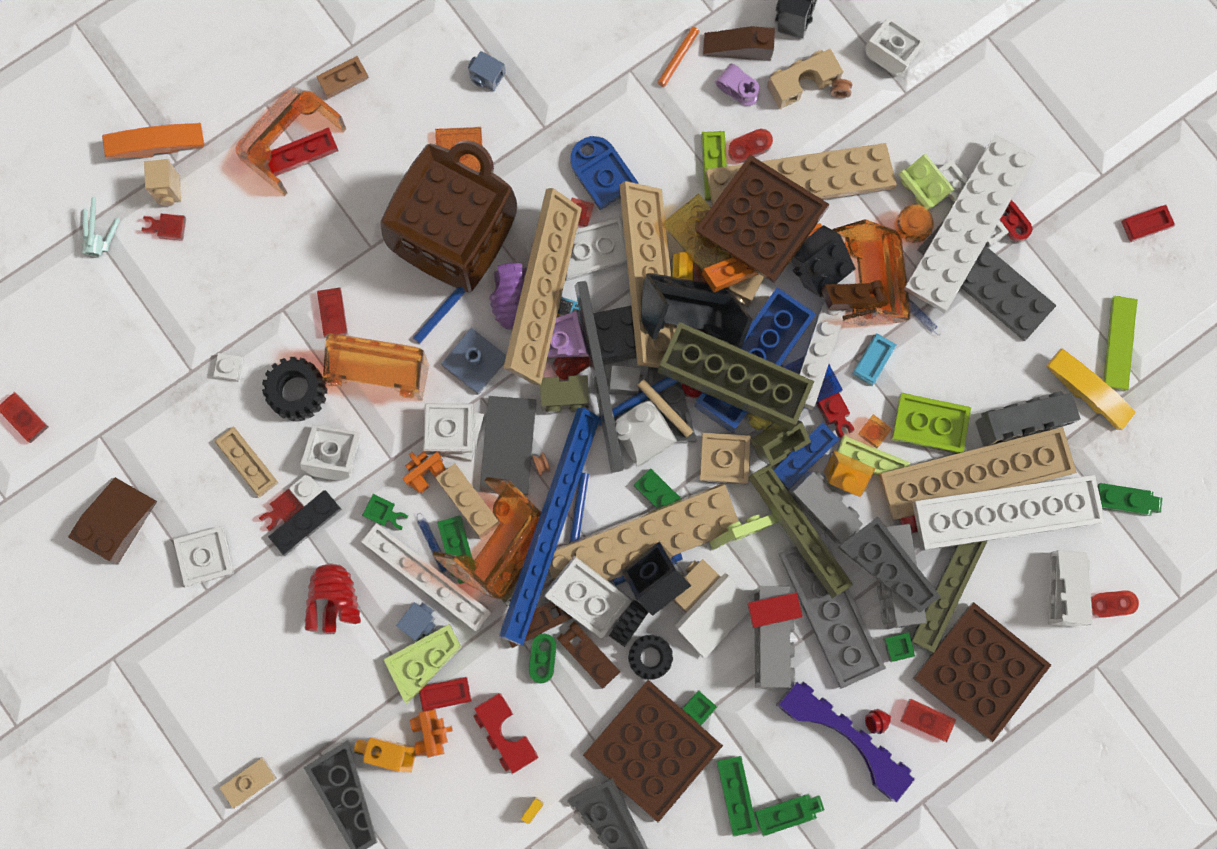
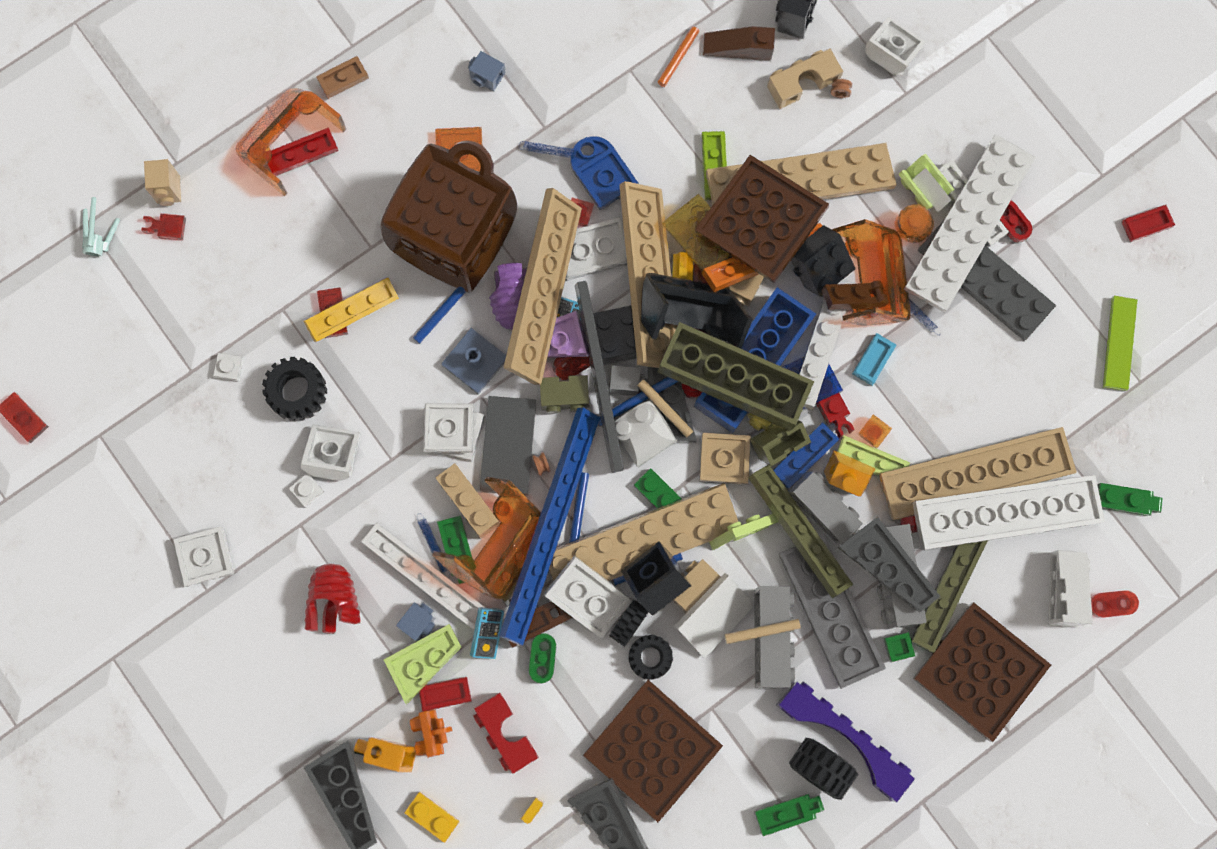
reddish brown slope [68,477,157,564] -> none
orange slope [102,123,204,159] -> none
tan tile [214,426,279,498] -> none
tan plate [220,758,277,809] -> none
clear red plate [259,489,304,531] -> none
black plate [268,490,342,556] -> none
clear orange windscreen [323,334,429,401] -> none
green plate [362,494,408,530] -> none
orange hips [402,451,446,494] -> none
reddish brown plate [556,621,620,689] -> none
green plate [682,690,717,726] -> none
lavender piece [715,63,759,106] -> none
green plate [716,756,758,837] -> none
clear red plate [728,129,773,163] -> none
red tile [747,593,803,628] -> none
red plate [865,709,891,734] -> none
lime plate [891,393,971,454] -> none
clear red plate [900,699,956,742] -> none
dark grey wedge [975,391,1081,447] -> none
yellow slope [1046,348,1136,430] -> none
none -> yellow plate [303,277,399,342]
none -> yellow plate [404,792,460,843]
none -> tile [470,607,504,659]
none -> blue piece [519,141,582,159]
none -> tan bar [725,619,801,644]
none -> black tyre [789,738,858,800]
none -> white sticker [913,168,951,211]

